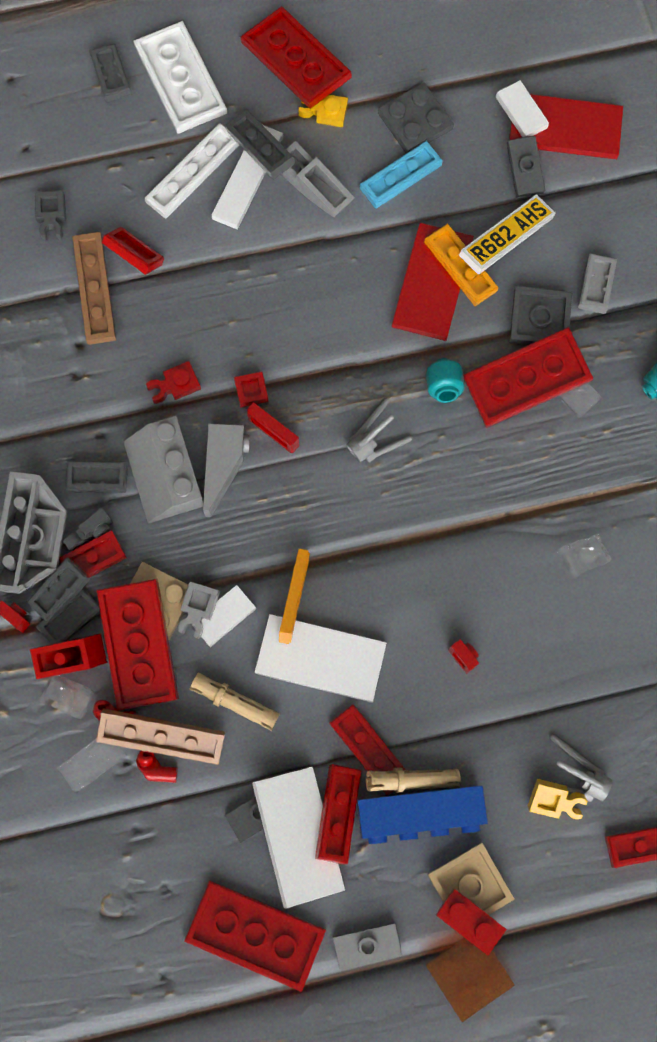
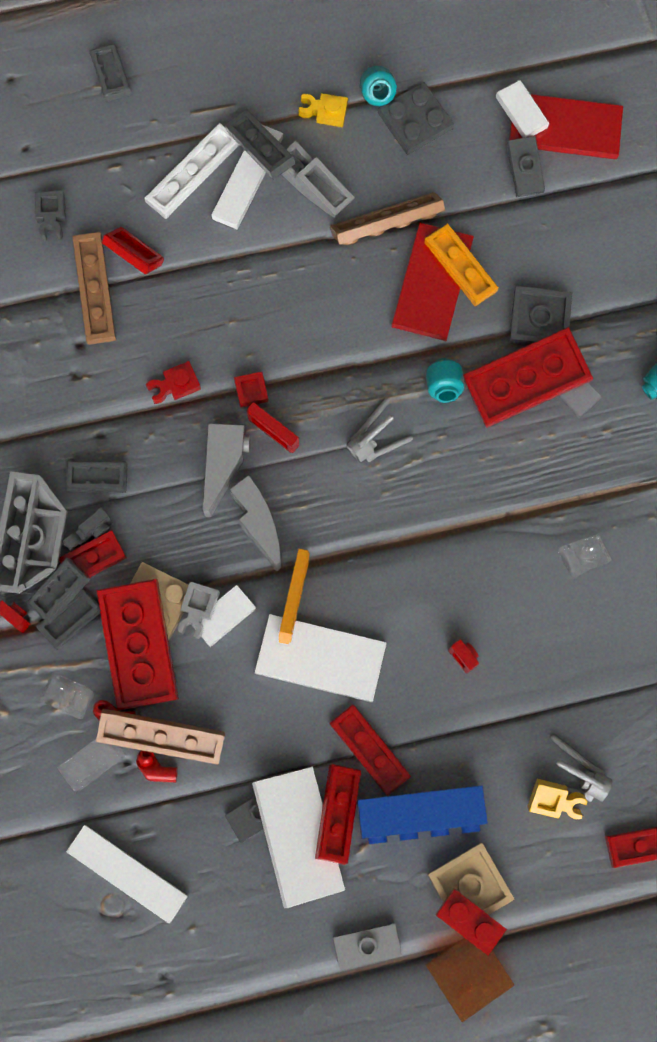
red slope [30,633,107,679] -> none
light grey slope [123,416,203,524] -> none
white tile [133,21,227,134] -> none
red tile [184,880,326,992] -> none
tan pin [189,672,280,731] -> none
red tile [240,6,352,109] -> none
medium azure tile [360,140,443,209] -> none
tan pin [366,768,461,793] -> none
tile [459,194,556,275] -> none
light grey plate [578,253,617,314] -> none
none -> white tile [66,825,188,924]
none -> light grey slope [230,475,281,571]
none -> medium nougat plate [330,192,445,245]
none -> teal head [359,65,397,106]

